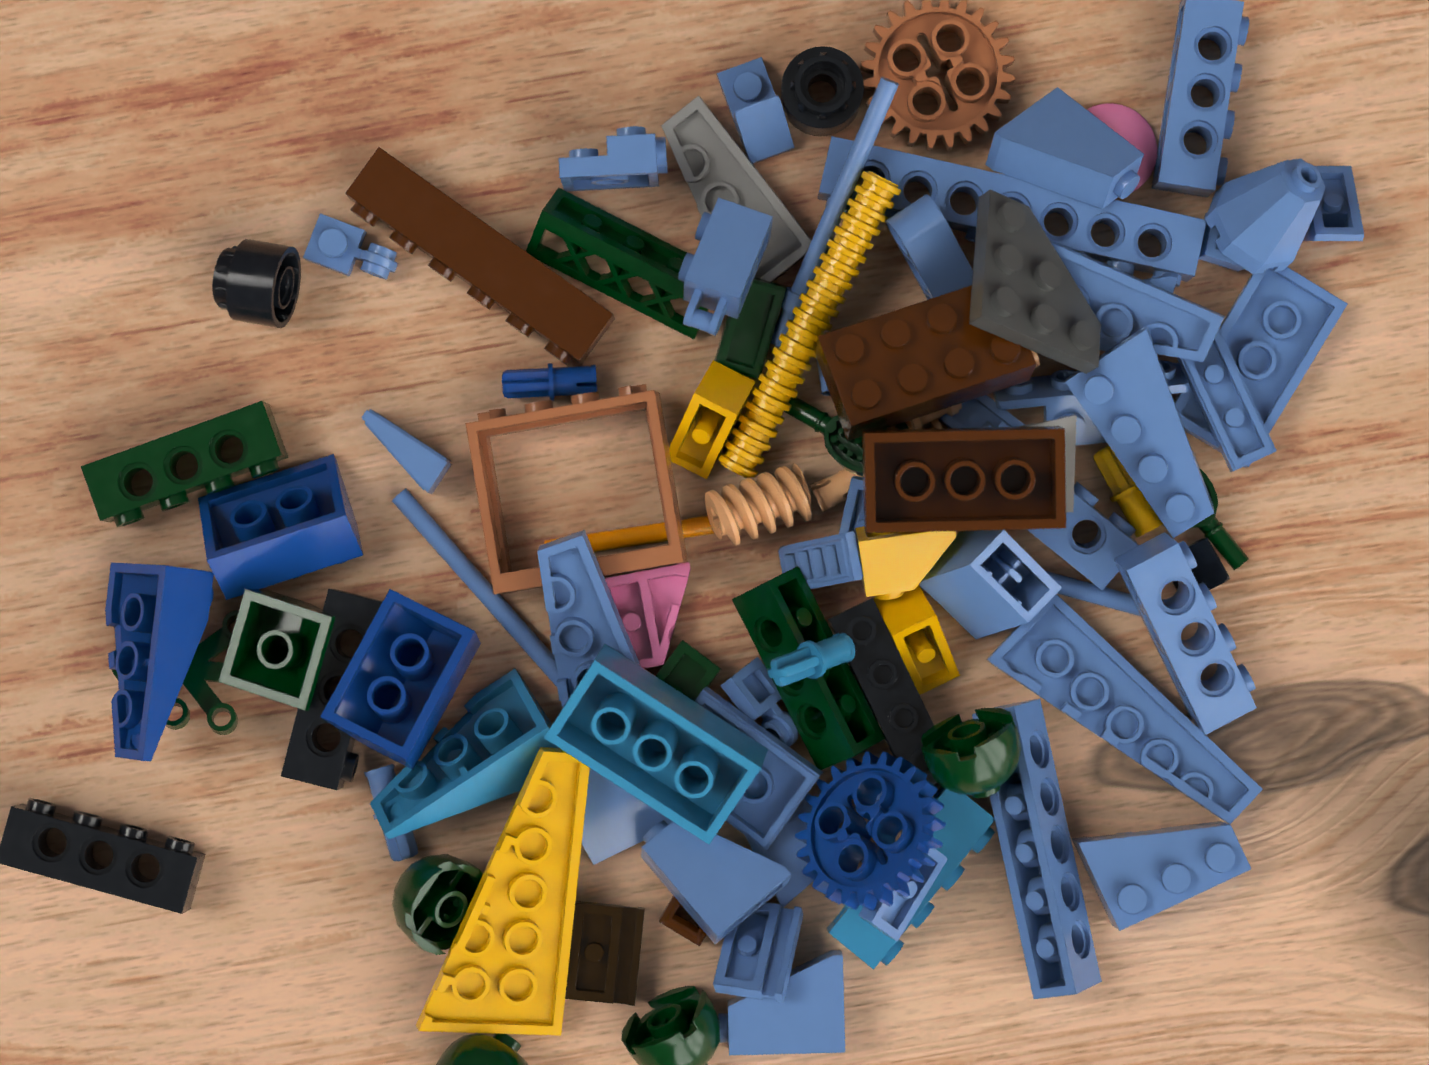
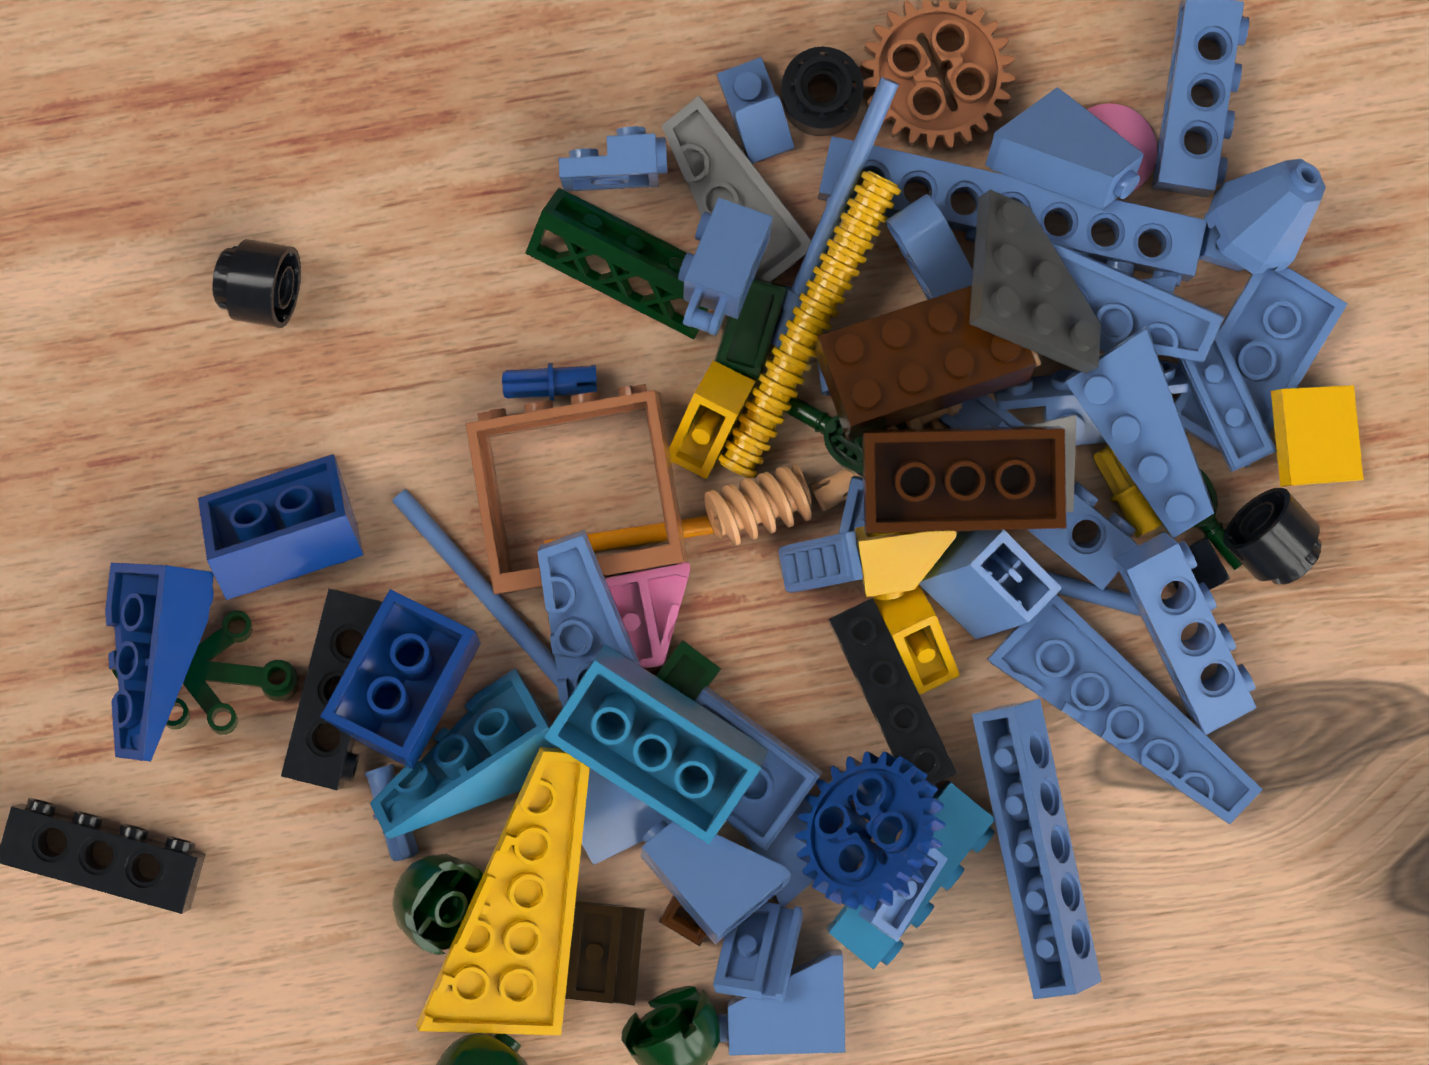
dark green brick [81,401,289,527] -> none
dark green slope [218,589,336,711] -> none
medium blue plate [303,213,398,280] -> none
reddish brown brick [345,147,615,365] -> none
medium blue slope [362,409,452,494] -> none
medium blue plate [720,657,799,747] -> none
dark green brick [732,566,885,770] -> none
dark azure axle [767,633,856,687] -> none
dark green cylinder [920,708,1021,798] -> none
medium blue wedge [1071,821,1251,931] -> none
medium blue slope [1303,166,1364,241] -> none
none -> black piece [1223,488,1321,584]
none -> yellow tile [1271,385,1364,487]

